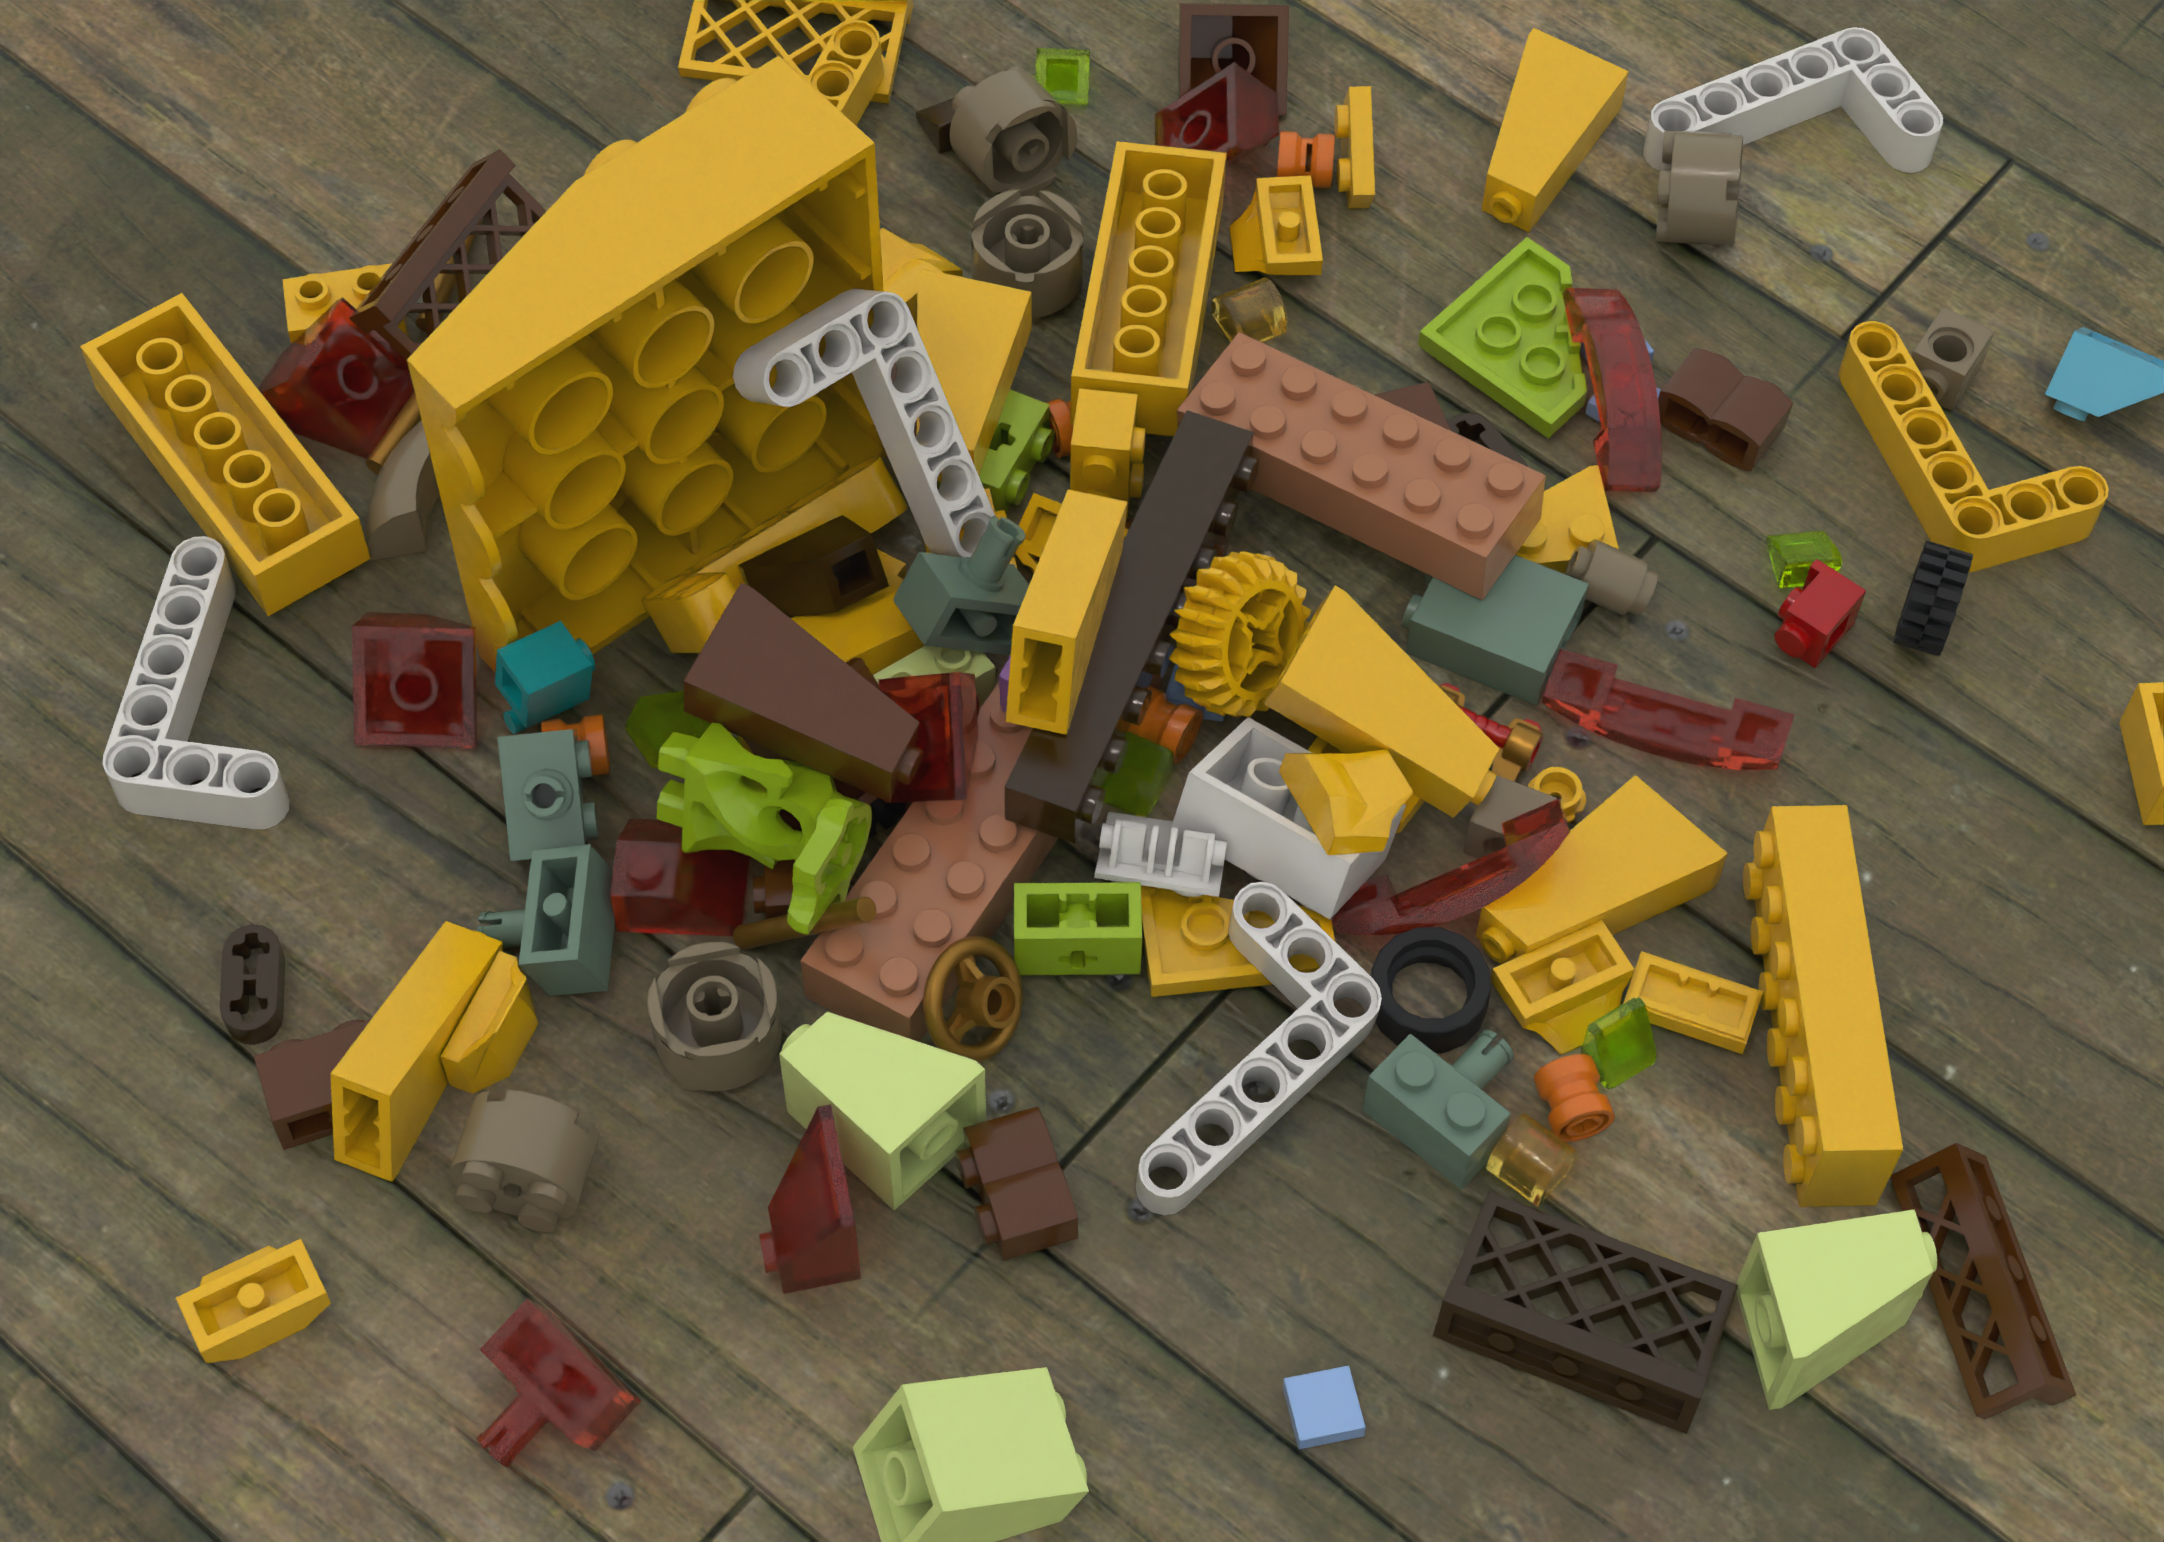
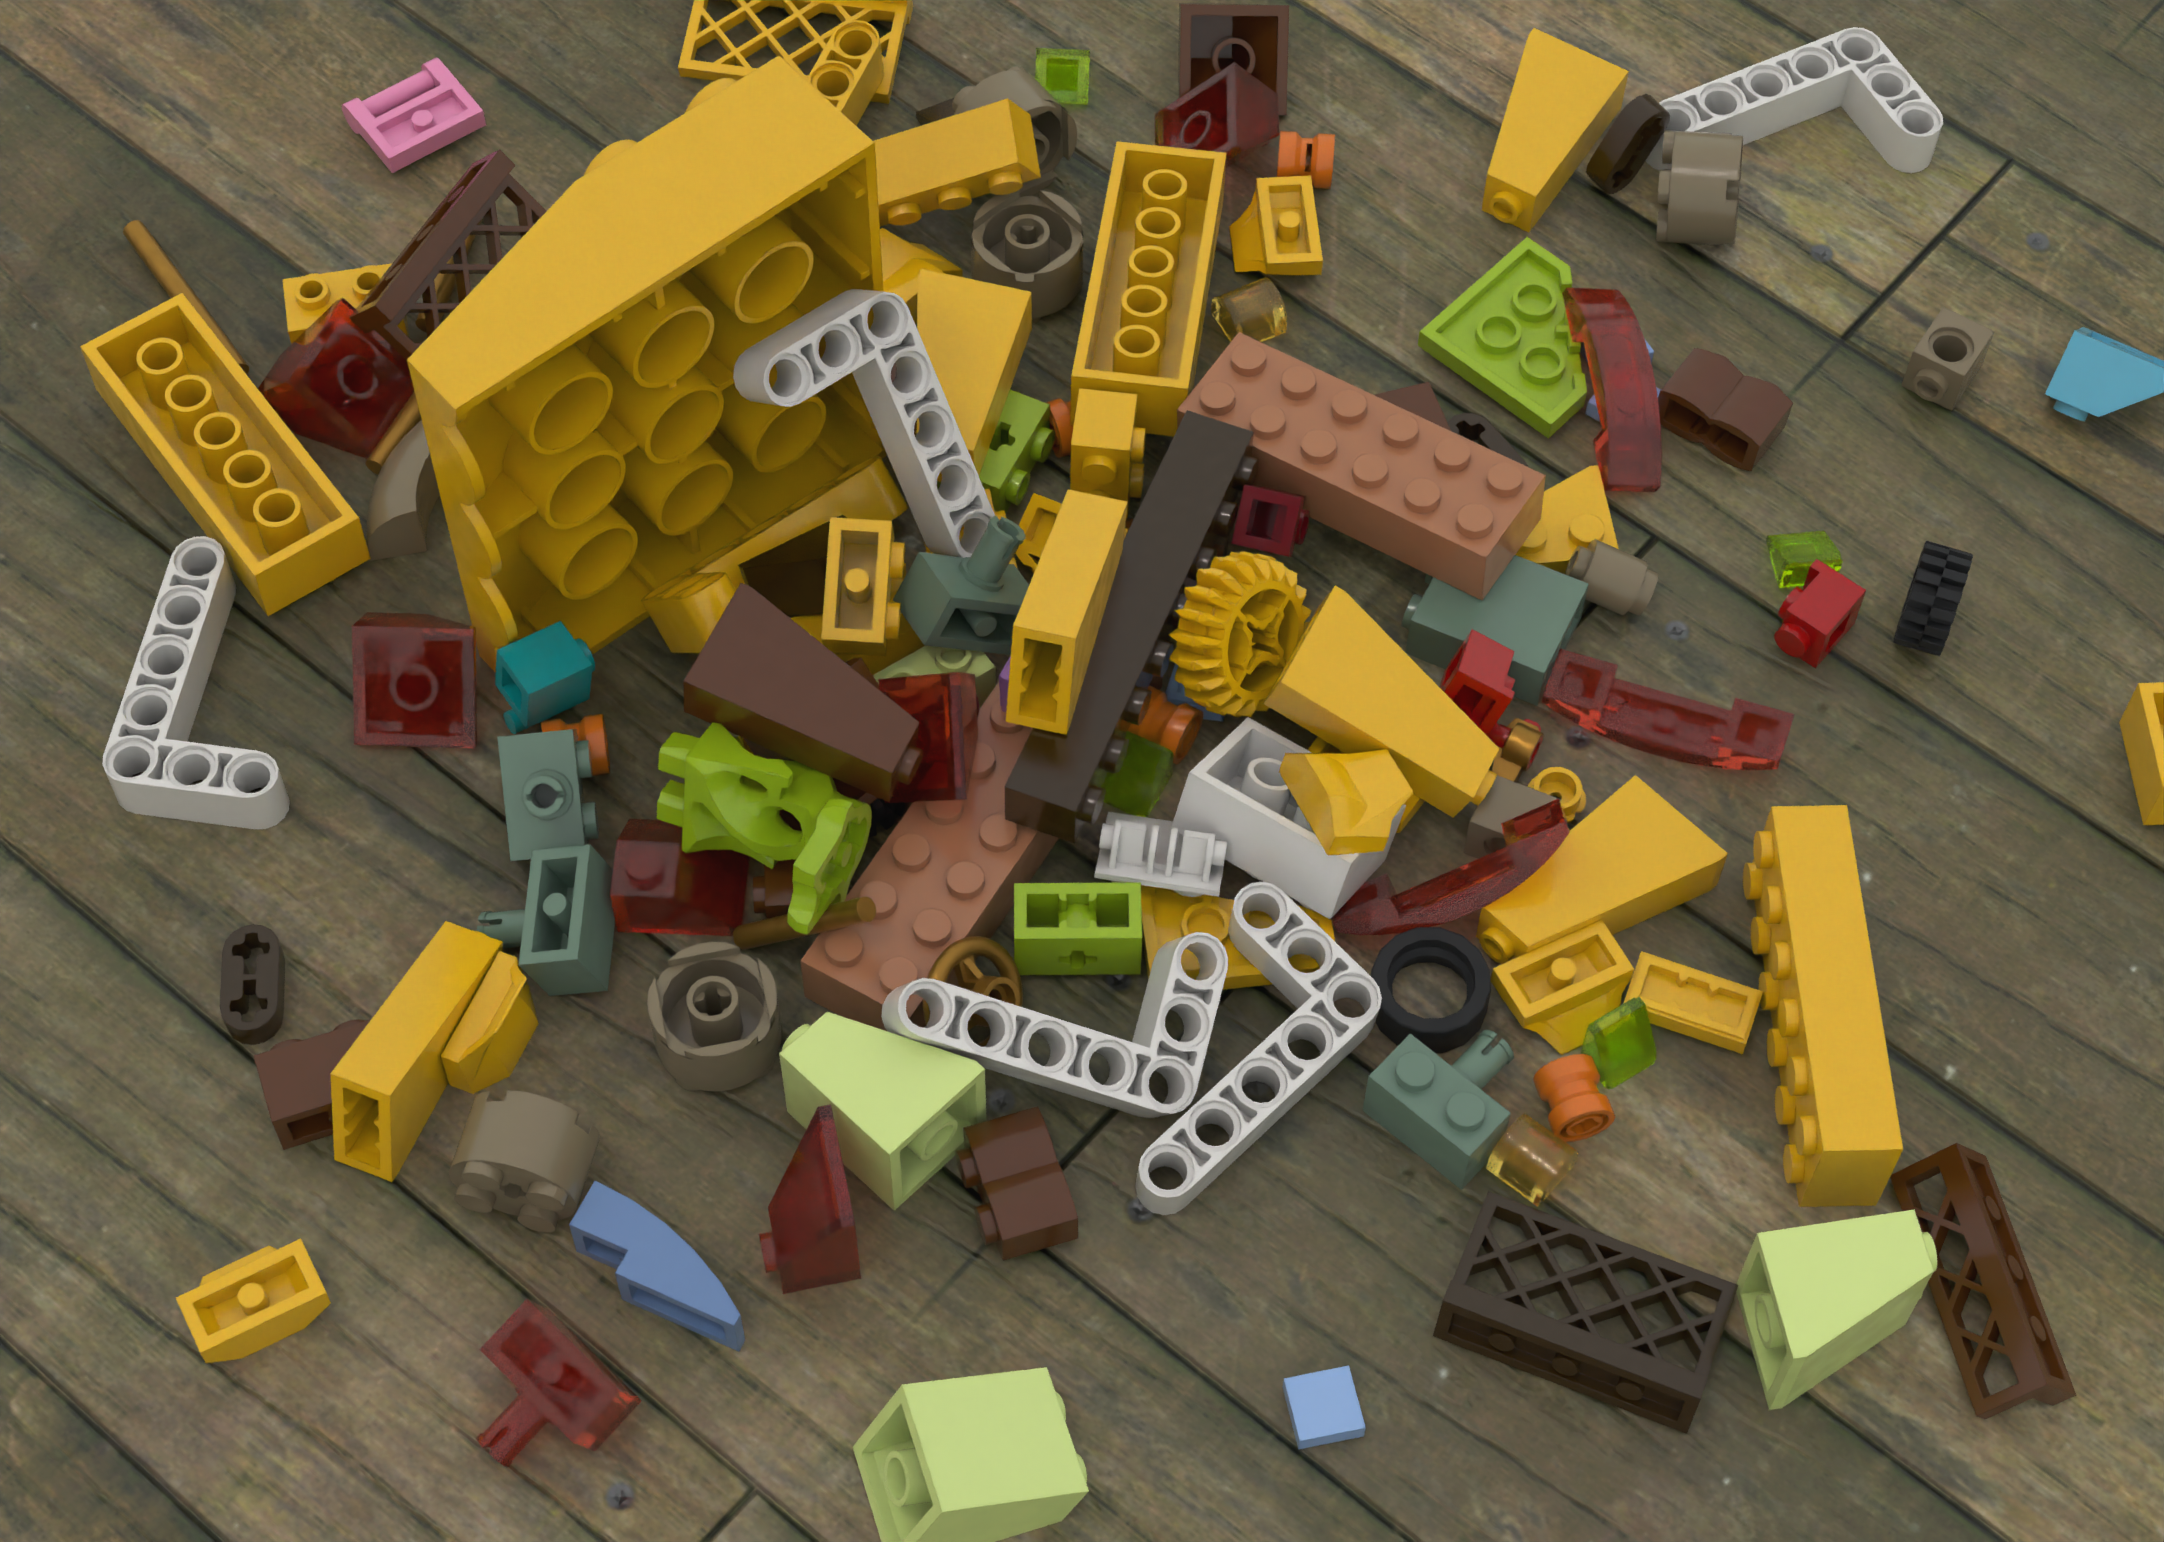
clear neon green slope [625,691,711,768] -> none
yellow wing [1335,86,1375,209] -> none
yellow beam [1839,321,2109,572] -> none
none -> pearl gold bar [123,220,249,375]
none -> bright pink plate [342,58,486,173]
none -> medium blue slope [569,1181,745,1352]
none -> yellow brick [821,517,905,656]
none -> yellow brick [873,98,1041,227]
none -> white beam [881,932,1228,1118]
none -> dark red brick [1231,485,1310,557]
none -> red brick [1439,629,1515,736]
none -> dark brown beam [1586,94,1670,194]

